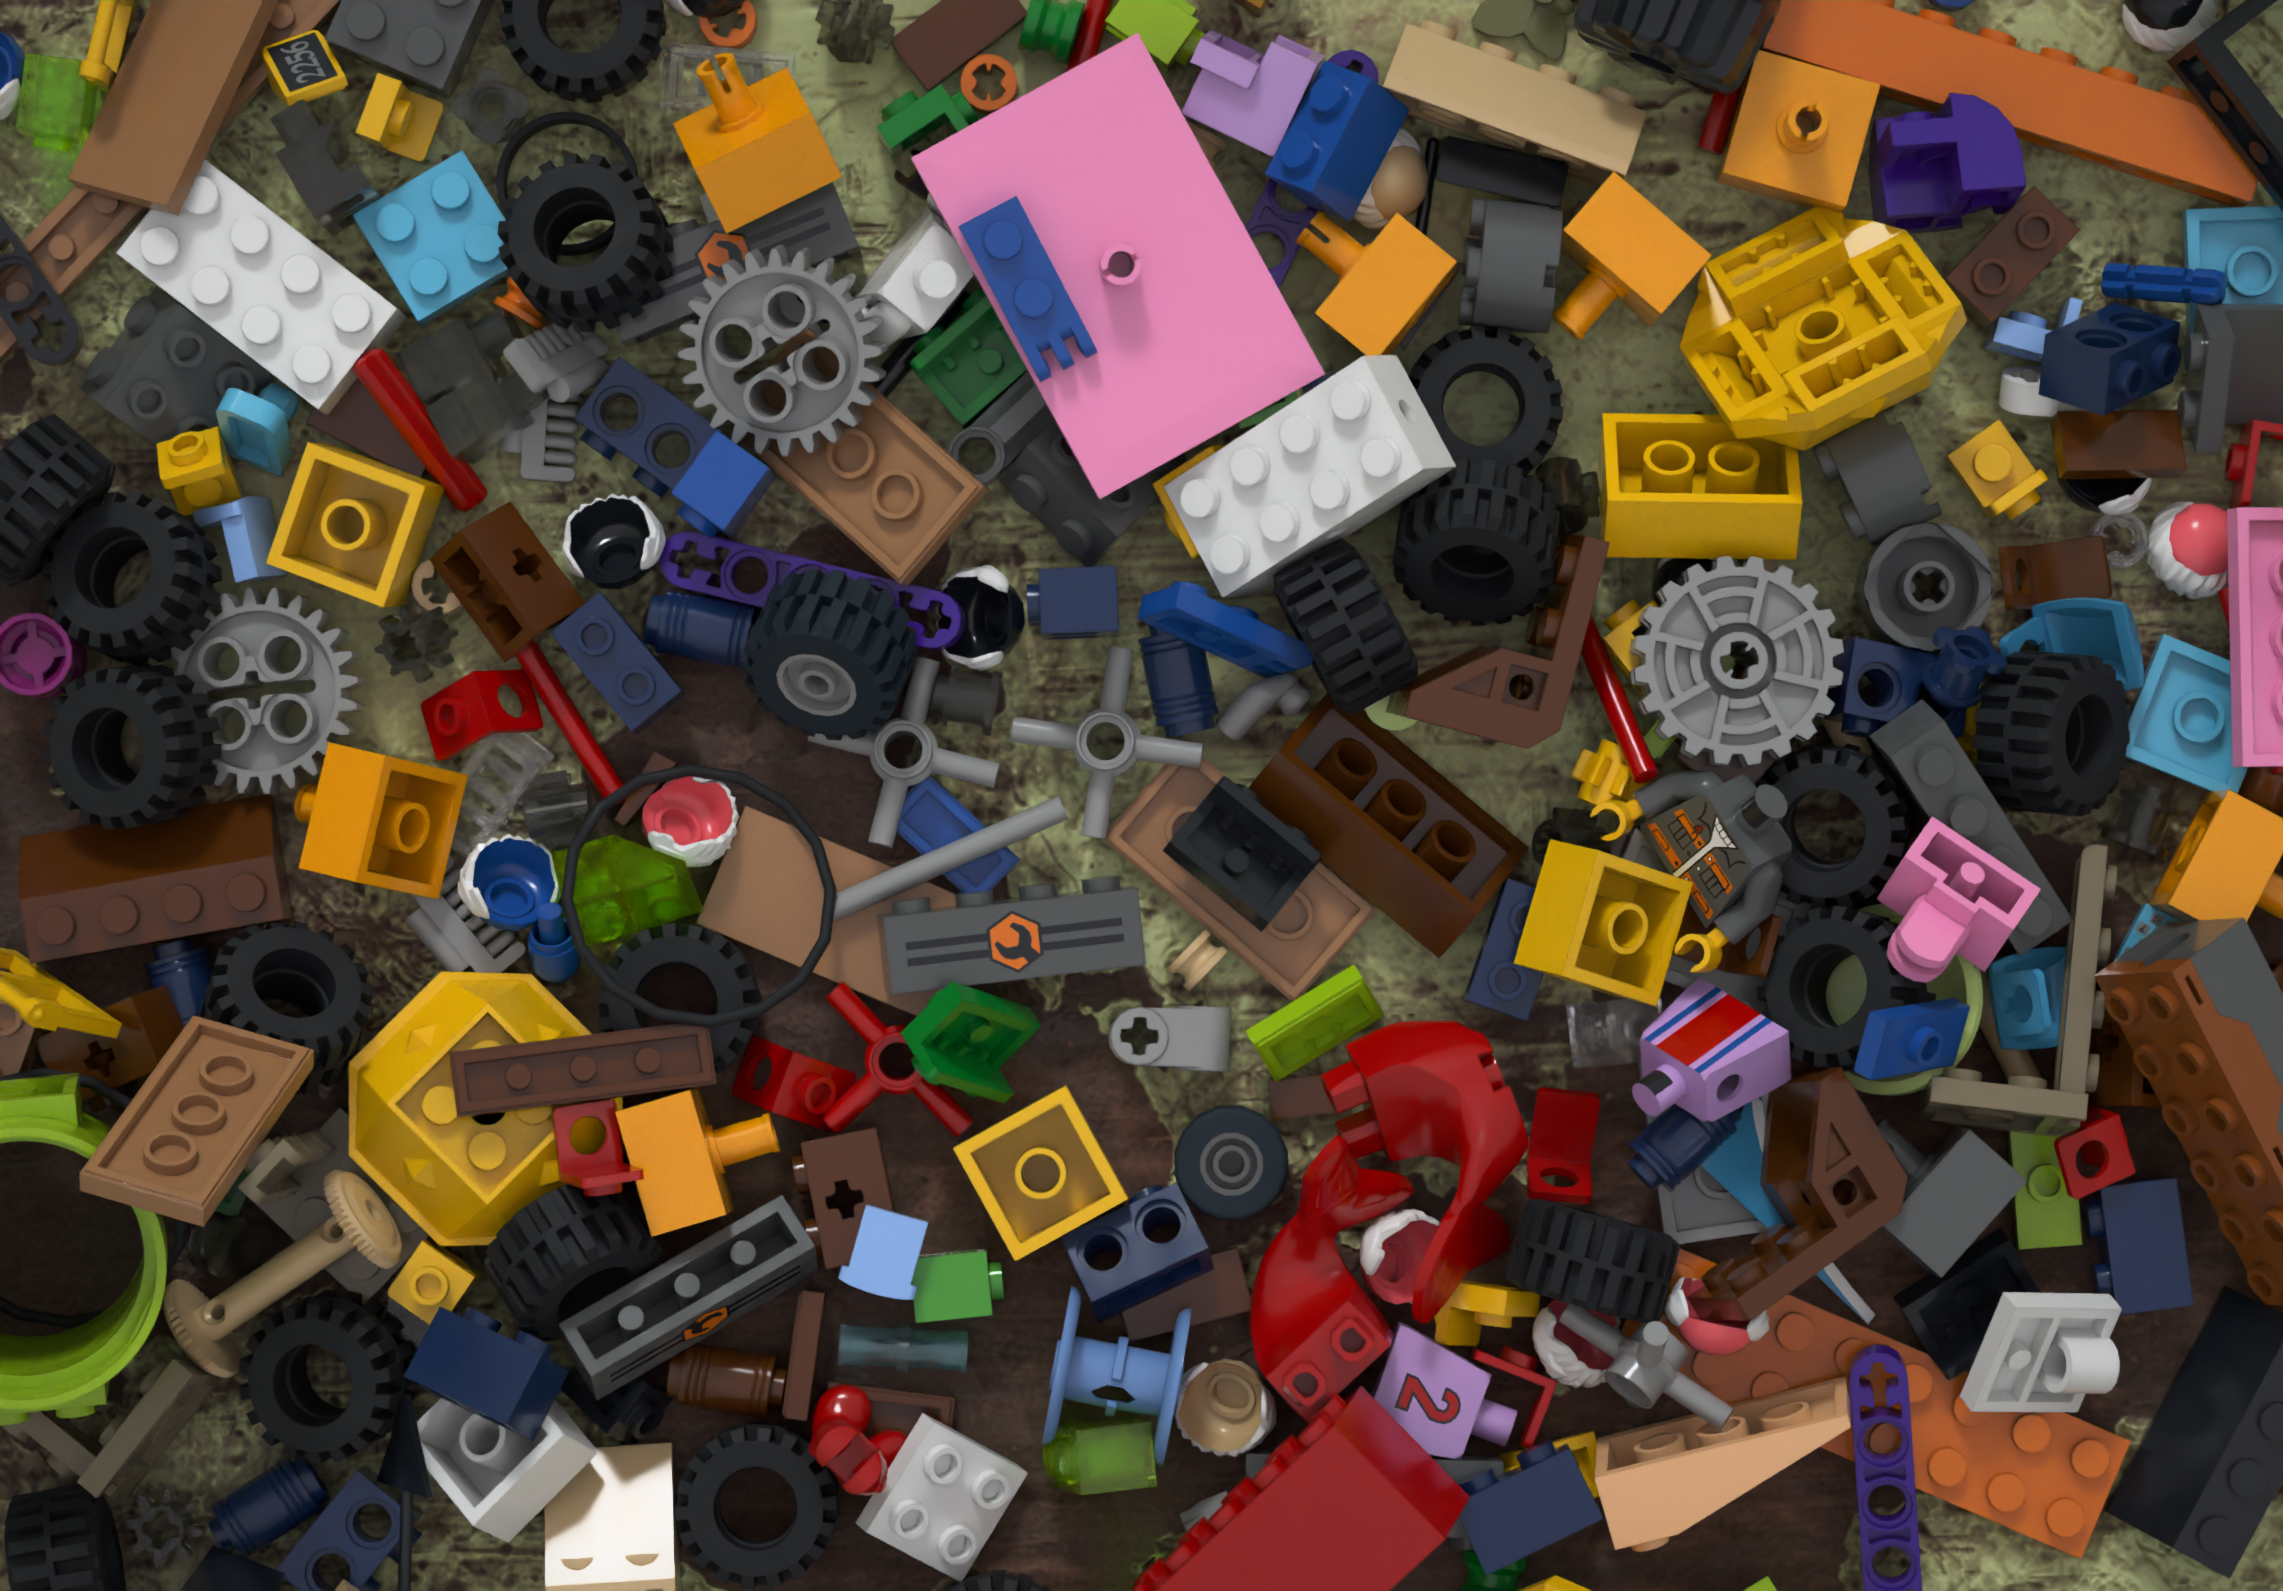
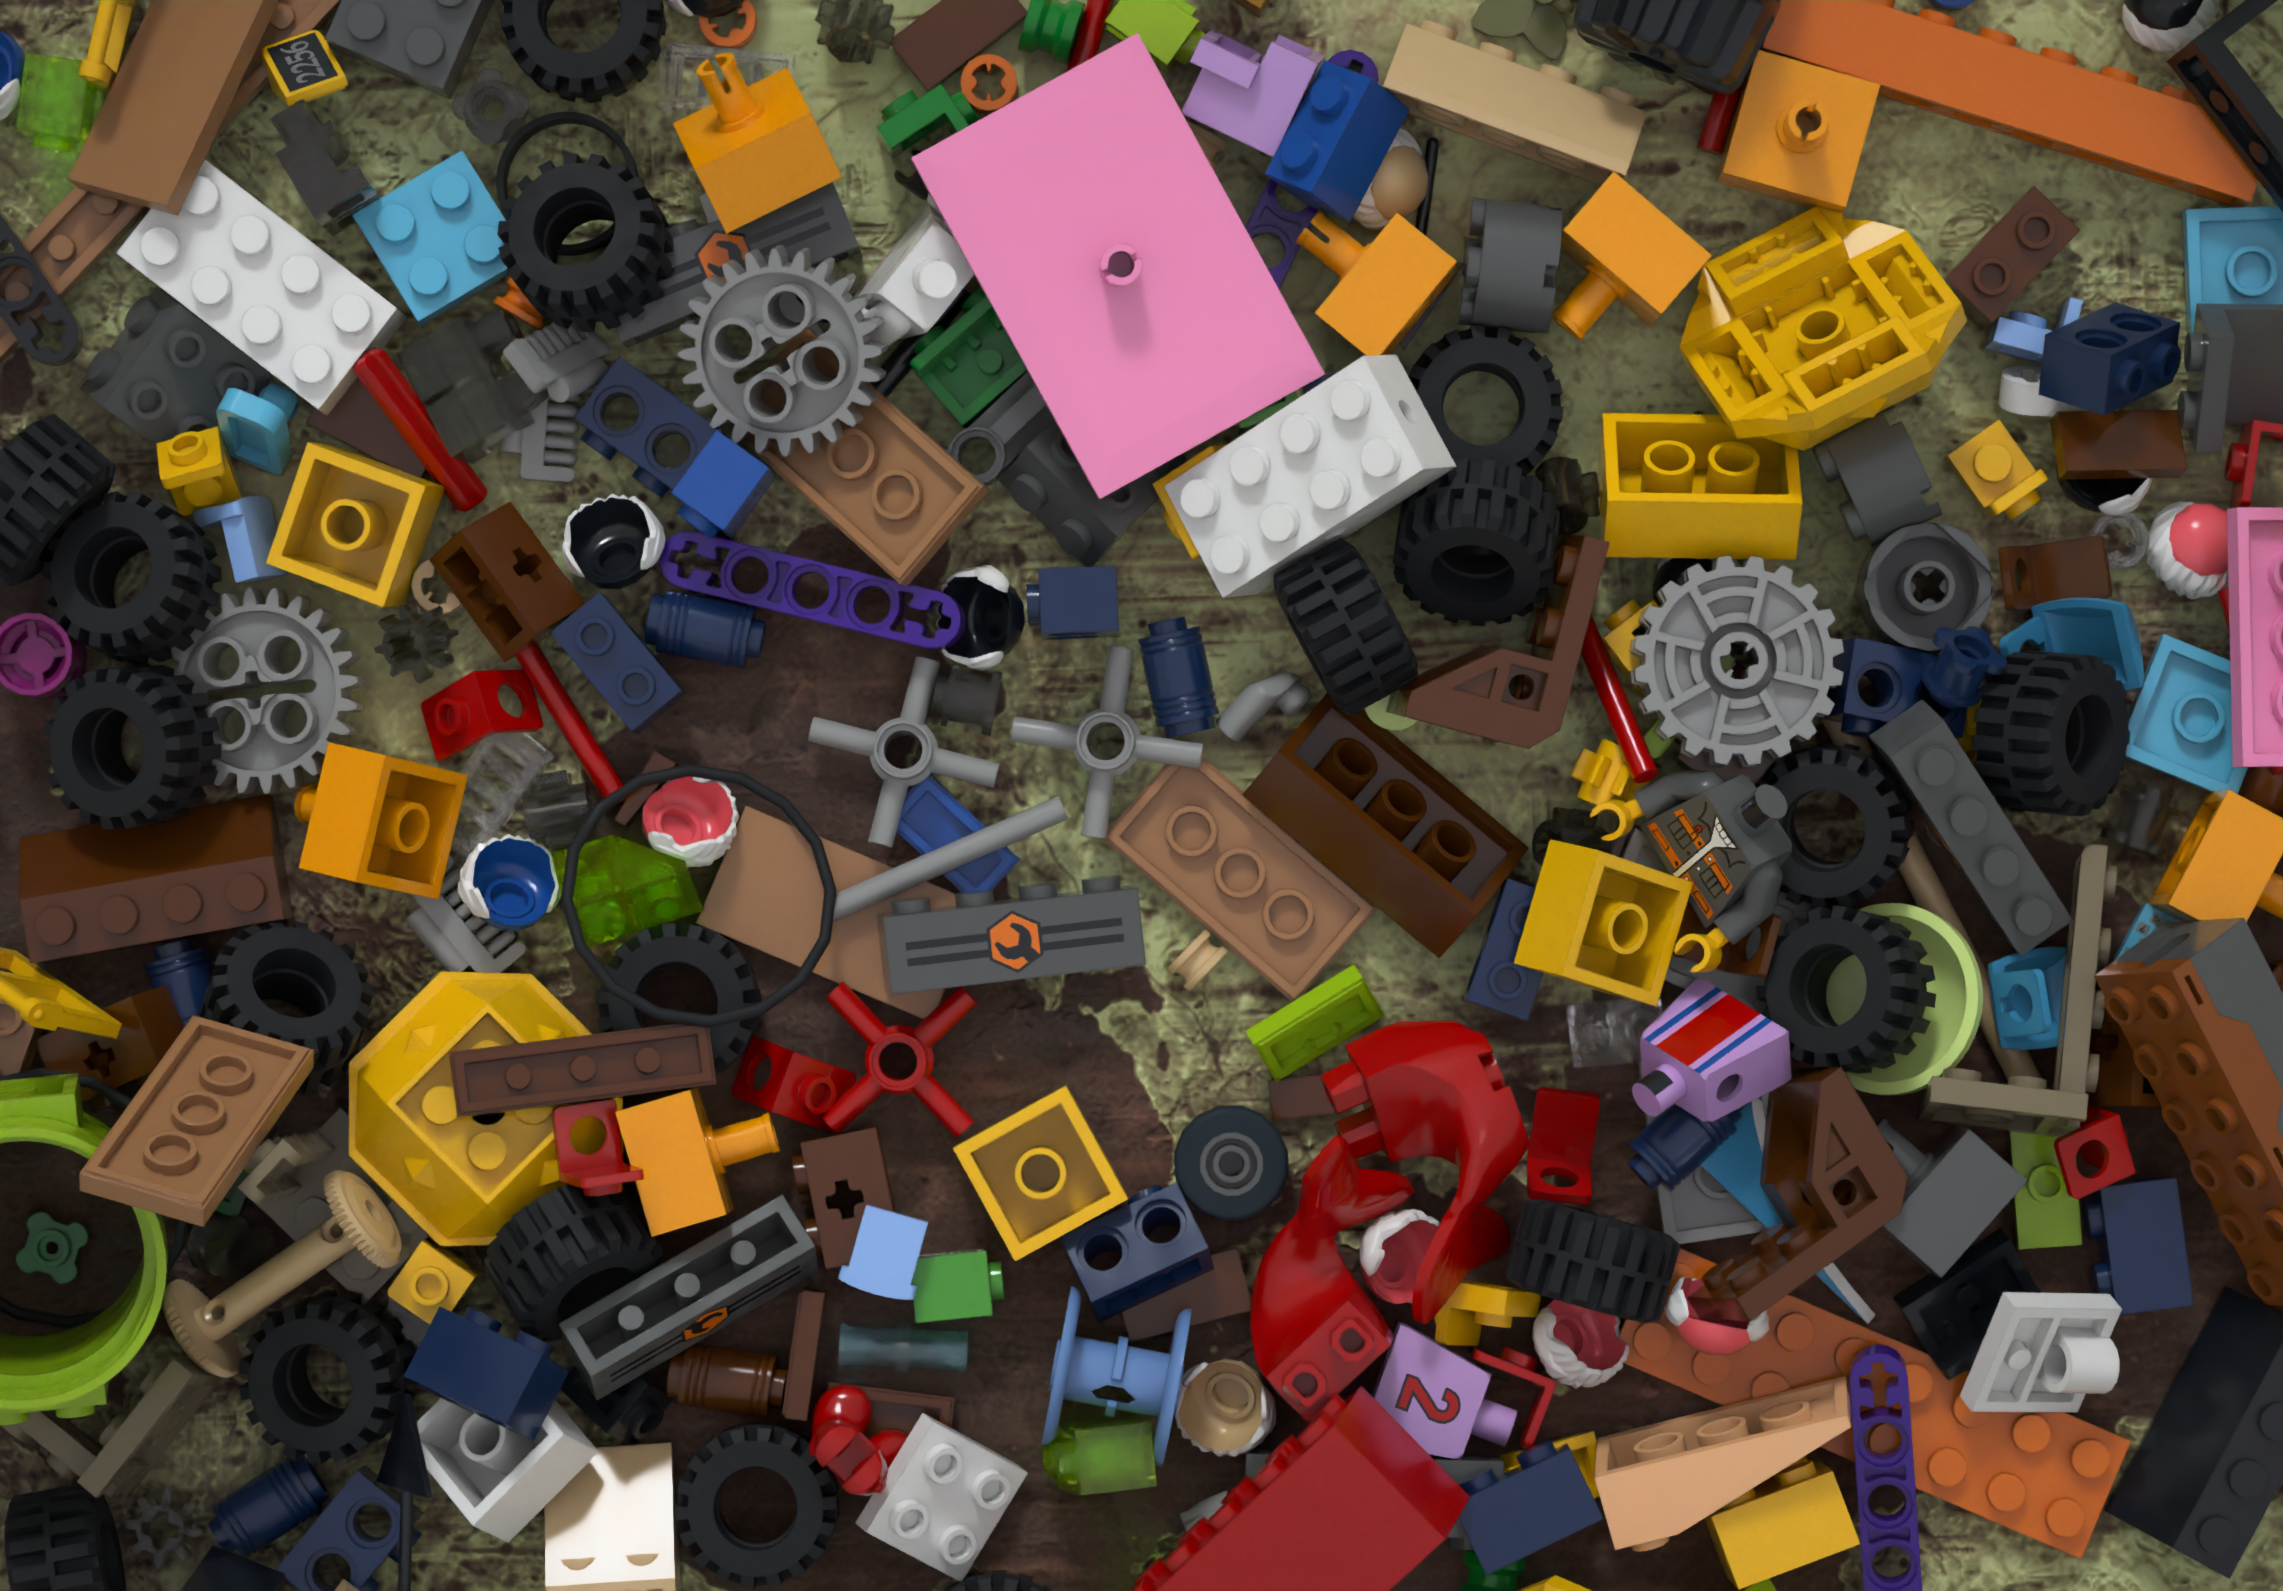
yellow bracket [355,73,445,163] -> none
blue cylinder [528,902,581,983] -> none
black wheel [741,569,918,741] -> none
green bracket [901,981,1041,1103] -> none
blue hinge [959,196,1098,383] -> none
light grey piece [1108,1006,1232,1072] -> none
blue hinge [1138,582,1314,678] -> none
black bracket [1162,776,1322,932] -> none
black slope [1435,136,1569,207] -> none
light grey bar [1559,1304,1734,1430] -> none
blue plate [1854,998,1970,1080] -> none
dark purple brick [1869,93,2026,233] -> none
bright pink brick [1877,816,2041,983] -> none
blue axle [2101,263,2227,304] -> none
none -> green plate [16,1212,89,1284]
none -> yellow brick [1704,1456,1860,1590]

